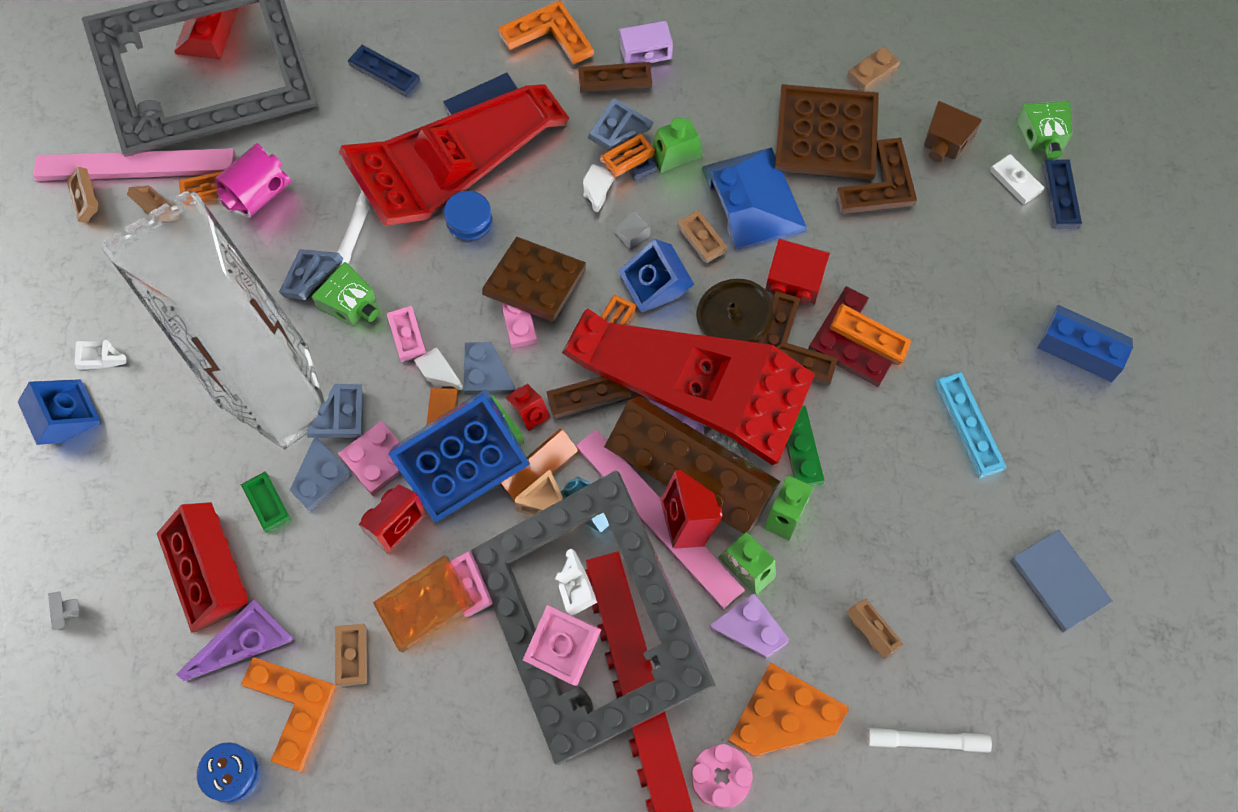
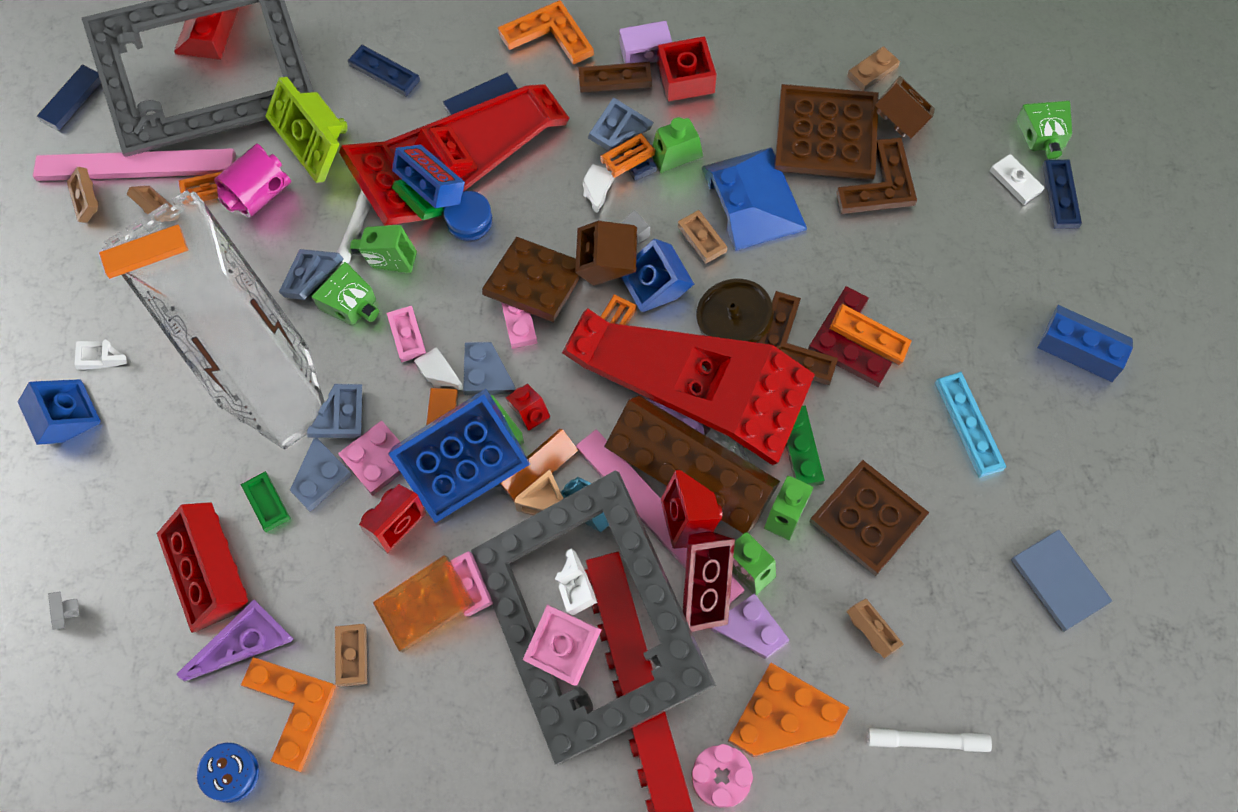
reddish brown plate [546,376,631,419] -> none
red slope [765,239,830,305] -> none
reddish brown torso [924,101,982,162] -> none
none -> dark blue tile [37,64,101,131]
none -> orange tile [99,224,188,279]
none -> lime brick [265,77,348,183]
none -> bright green torso [350,225,417,273]
none -> blue brick [392,145,465,208]
none -> green tile [392,179,444,221]
none -> reddish brown slope [575,221,637,286]
none -> red brick [657,36,717,102]
none -> dark red slope [683,531,735,632]
none -> reddish brown plate [809,460,930,576]
none -> reddish brown slope [875,76,935,139]

